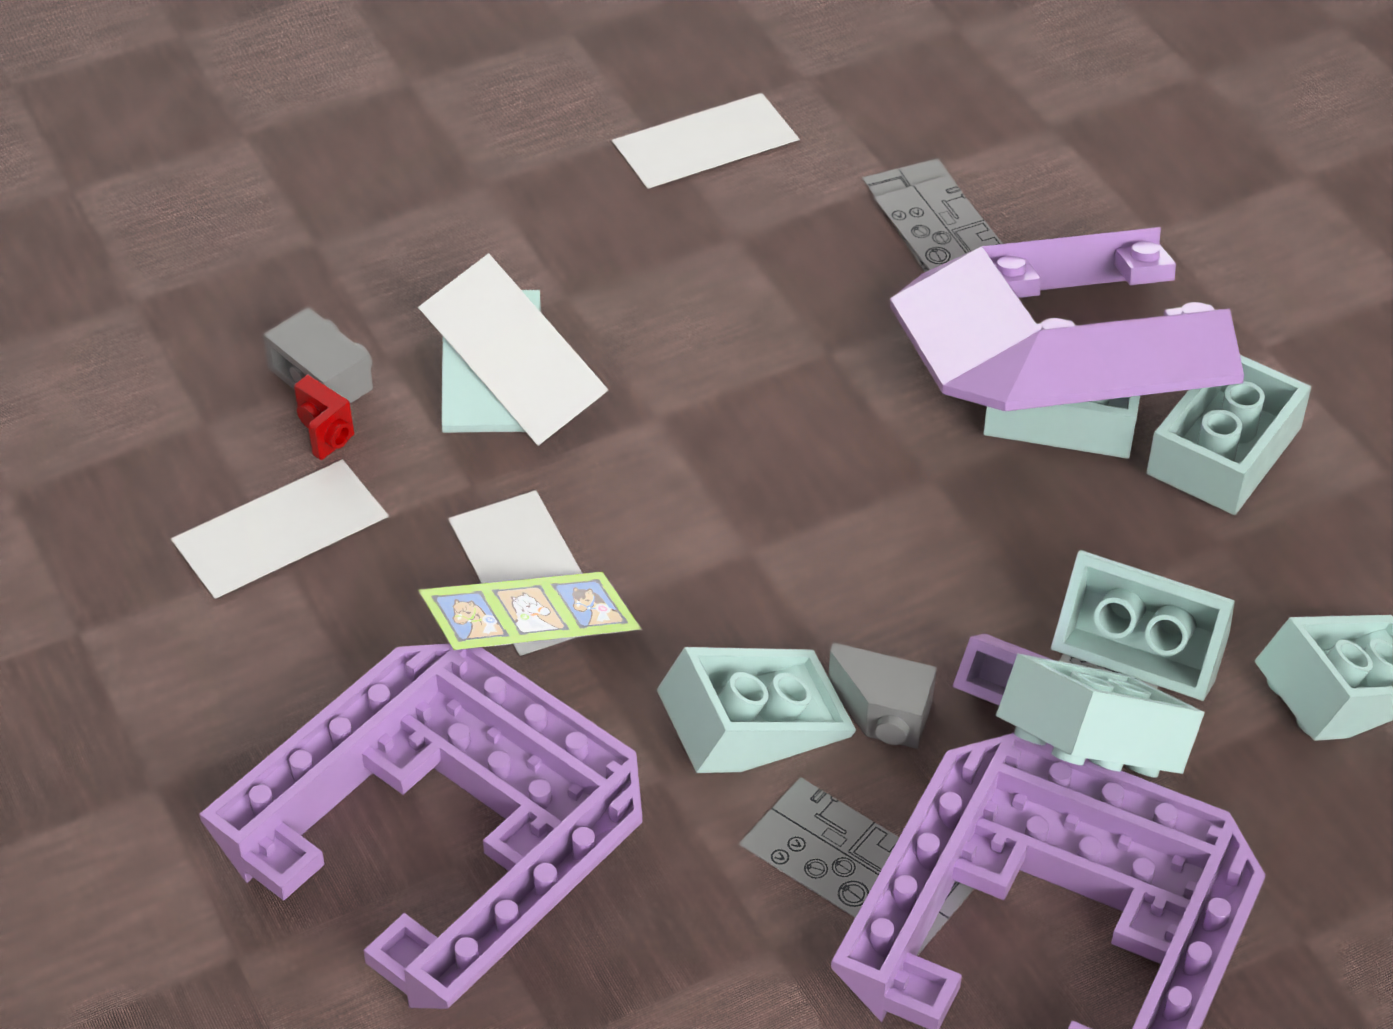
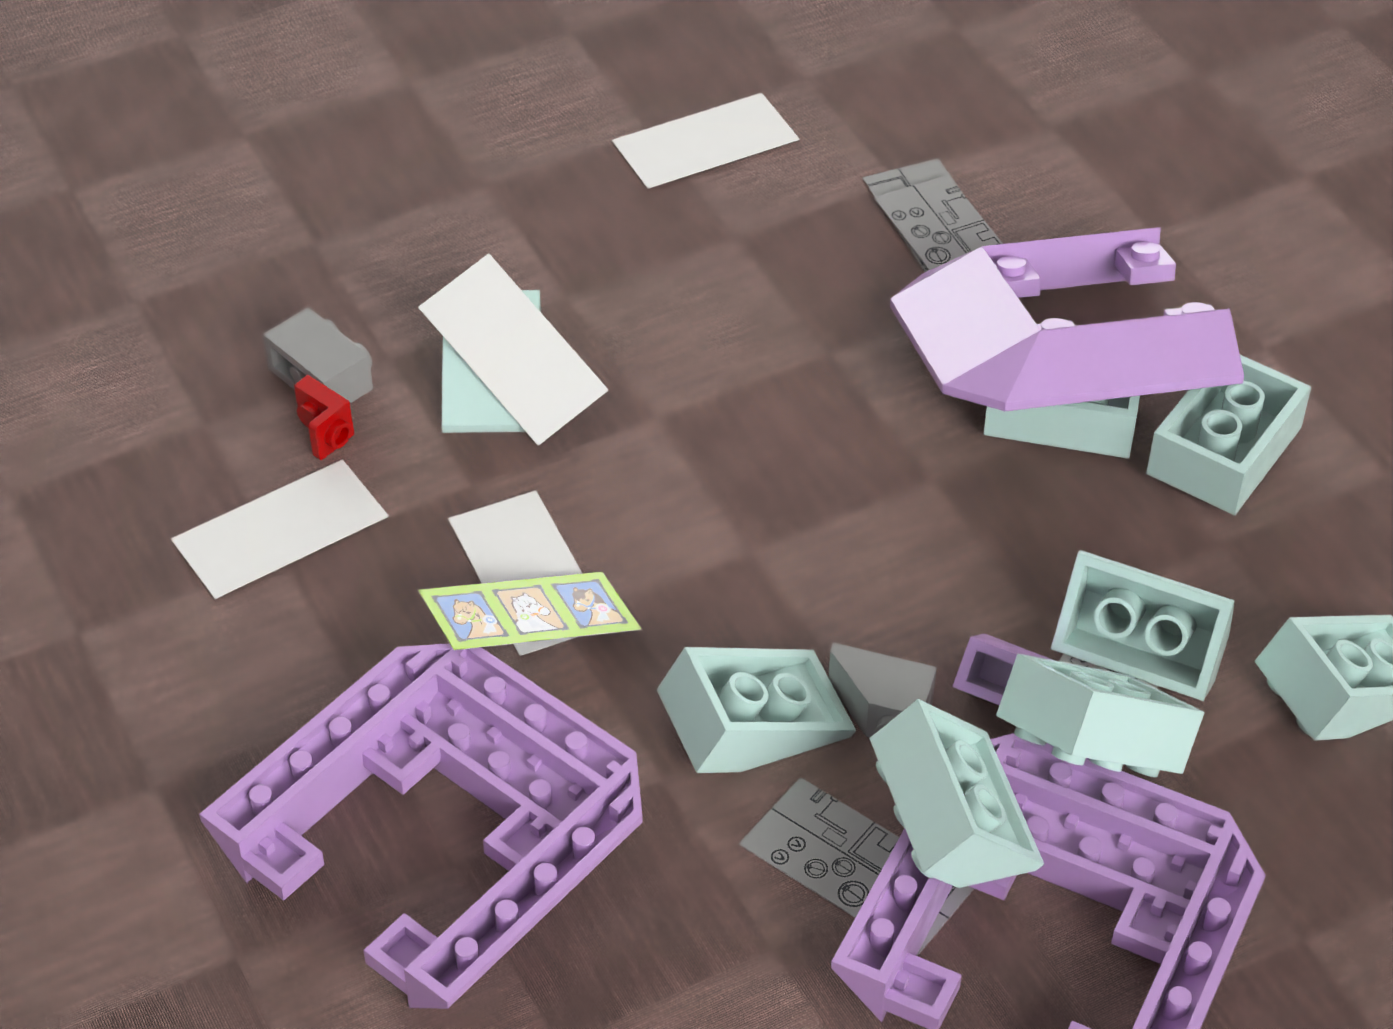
none -> light aqua slope [869,699,1044,888]

